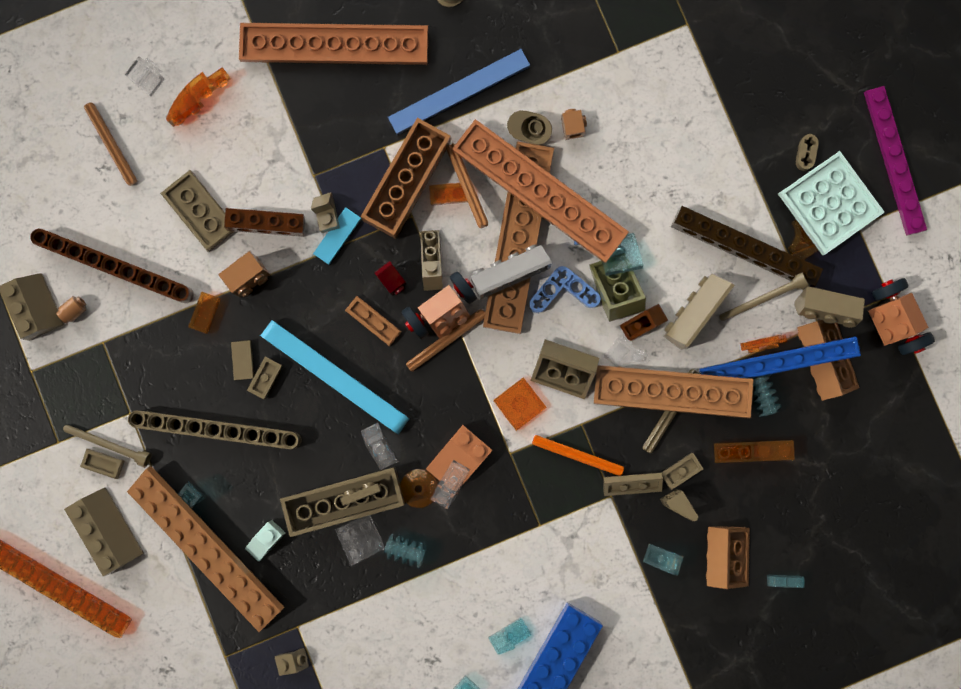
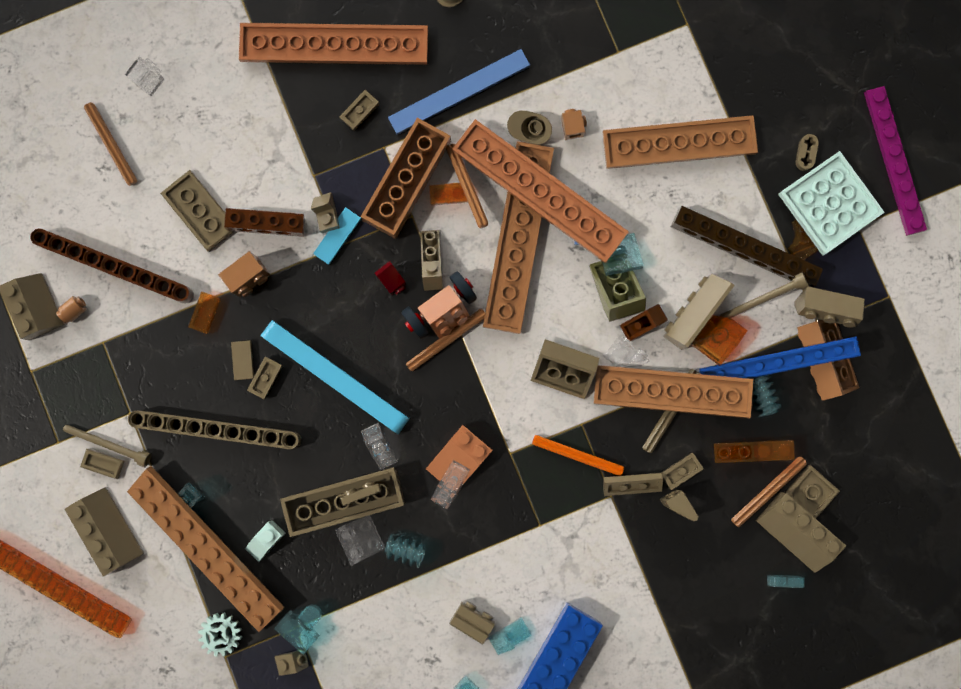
clear orange slope [166,67,231,127] -> none
medium nougat tile [345,296,401,346] -> none
clear orange dish [400,469,438,508] -> none
light grey slope [471,244,552,300] -> none
clear orange tile [493,377,547,431] -> none
medium blue beam [529,266,601,313] -> none
clear light blue slope [643,544,683,576] -> none
medium nougat slope [706,526,750,589] -> none
clear orange wing [740,335,787,354] -> none
nougat brick [868,278,935,355] -> none
none -> light aqua gear [198,613,242,657]
none -> clear light blue brick [274,604,322,655]
none -> dark tan plate [340,90,379,131]
none -> dark tan brick [449,601,495,645]
none -> medium nougat plate [602,115,758,169]
none -> clear orange slope [691,315,748,366]
none -> medium nougat axle [731,457,807,527]
none -> dark tan slope [755,492,846,573]
none -> dark tan tile [785,465,840,519]

